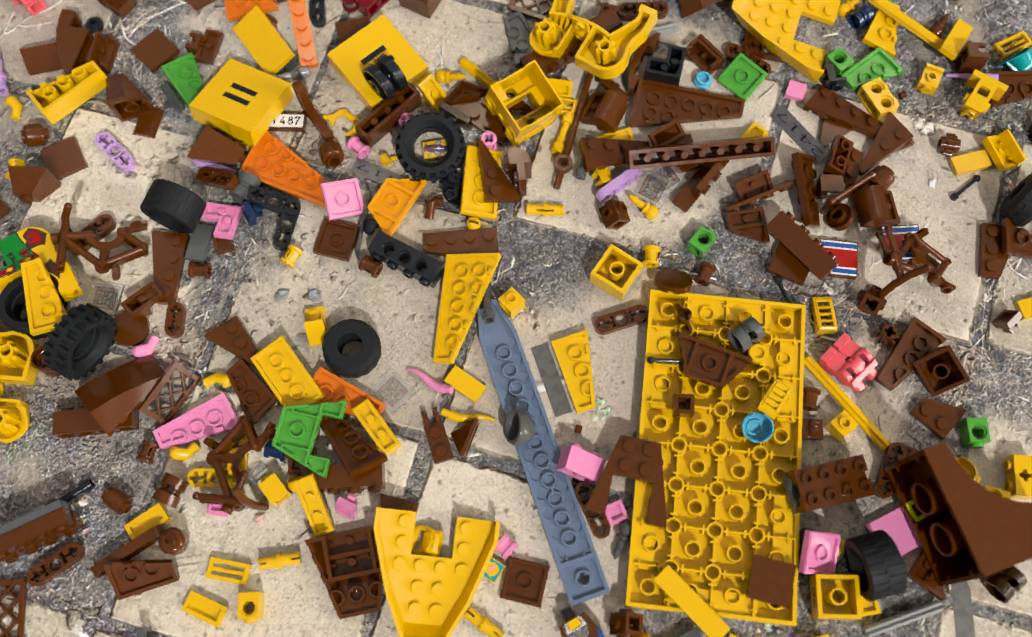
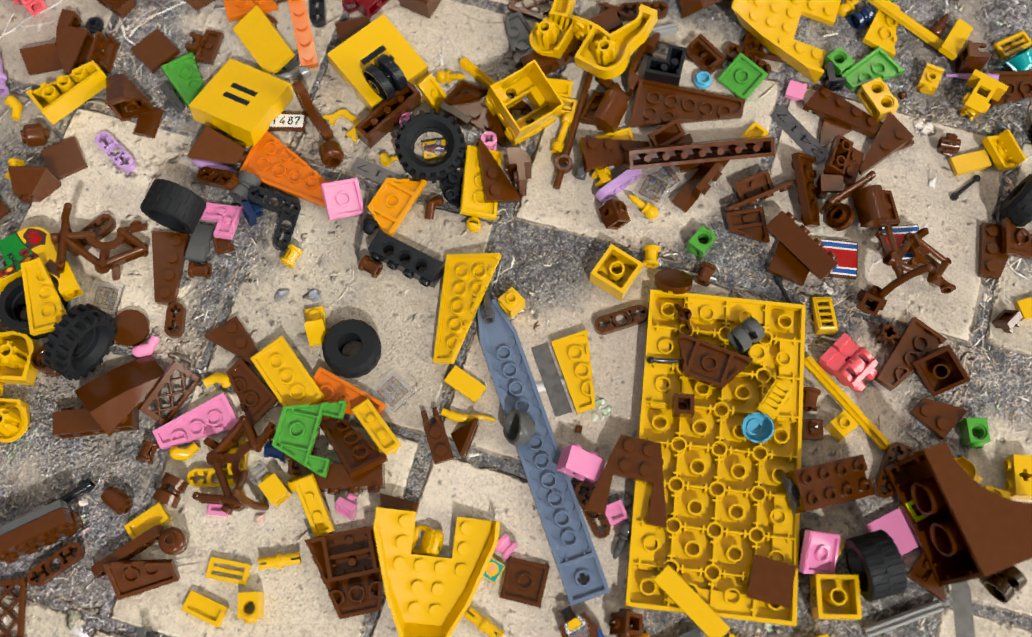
reddish brown slope [120,281,165,318] -> none
reddish brown tile [313,218,360,262] -> none
bright pink bush [346,136,371,160] -> none
bright pink animal [407,367,454,394] -> none
reddish brown wing [423,227,500,264] -> none
yellow pin [526,202,564,217] -> none
yellow tile [860,595,881,617] -> none
reddish brown head [868,165,895,191] -> none

